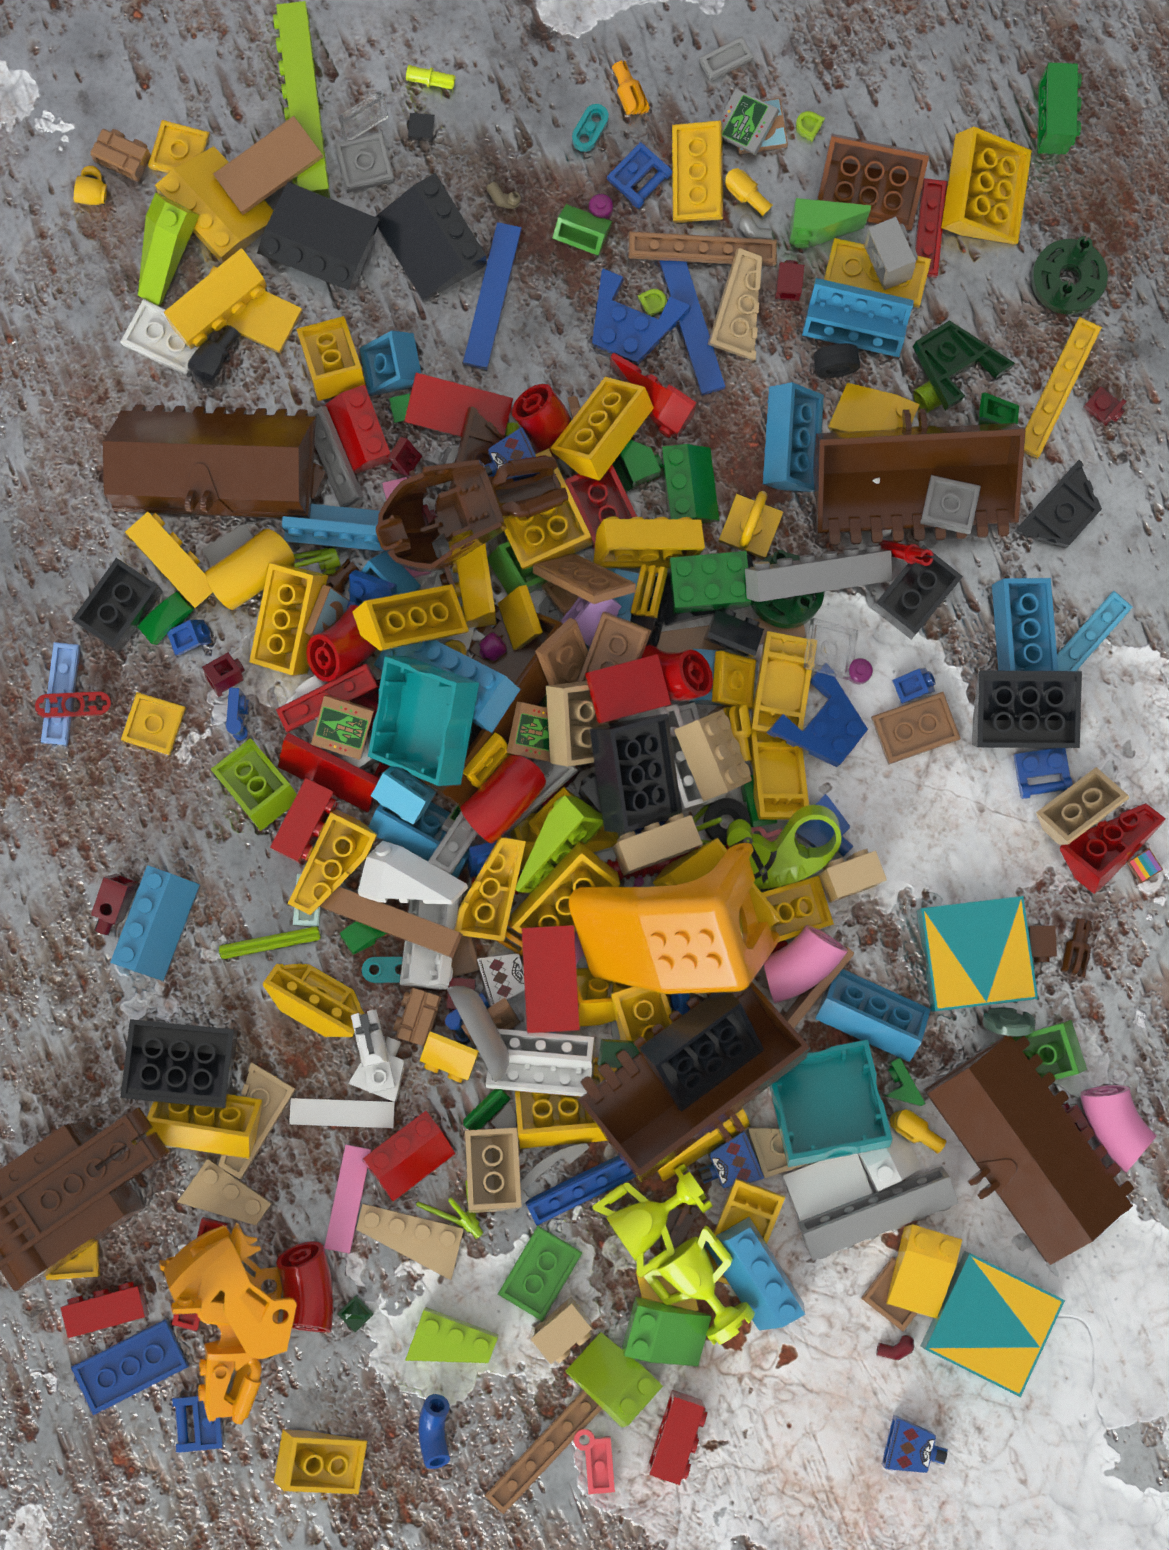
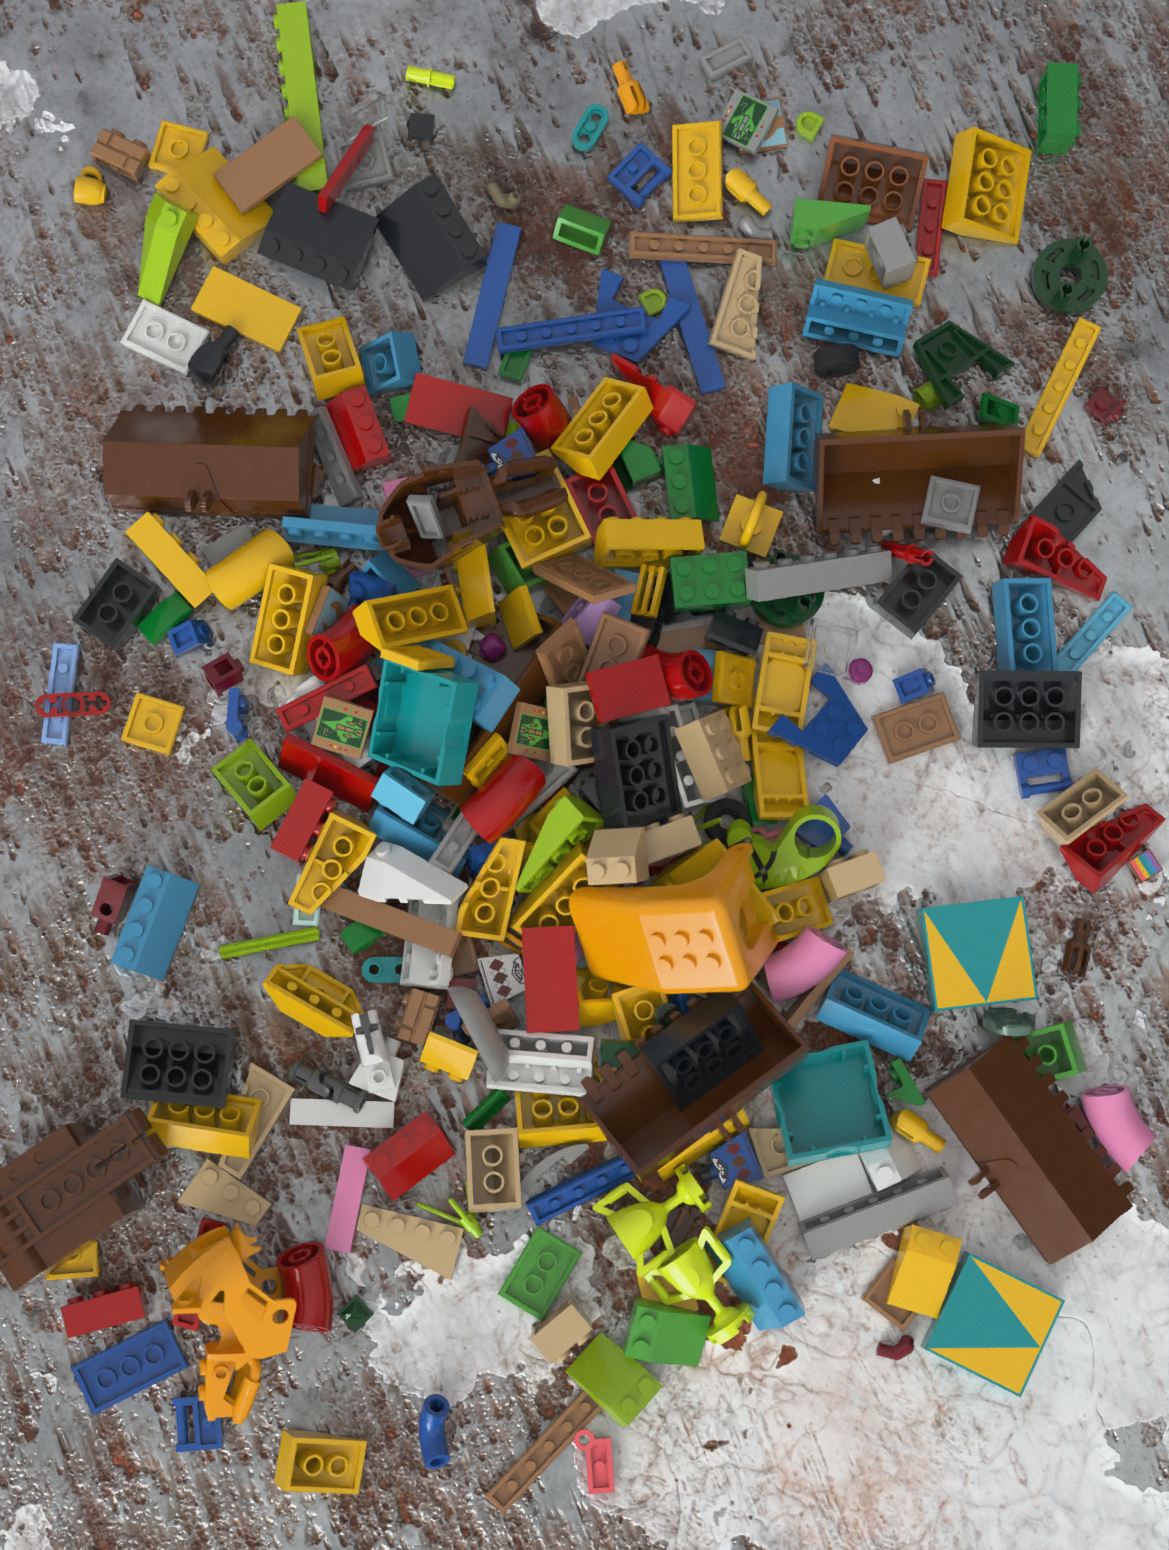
yellow slope [164,248,267,349] -> none
dark red bracket [388,437,422,476] -> none
lime wedge [405,1307,499,1363] -> none
light grey tile [491,1103,517,1129] -> none
magenta piece [589,194,613,220] -> none
red brick [647,1390,708,1485] -> none
dark red brick [775,260,805,301] -> none
blue torso [881,1415,948,1473] -> none
reddish brown brick [1028,925,1057,963] -> none
none -> dark grey piece [289,1059,368,1114]
none -> red tile [318,123,374,214]
none -> yellow tile [380,645,455,671]
none -> light grey tile [406,495,447,539]
none -> blue tile [496,306,648,354]
none -> green tile [498,350,533,383]
none -> tan slope [586,827,649,885]
none -> clear green tile [654,1002,681,1029]
none -> red wedge [1002,515,1107,601]

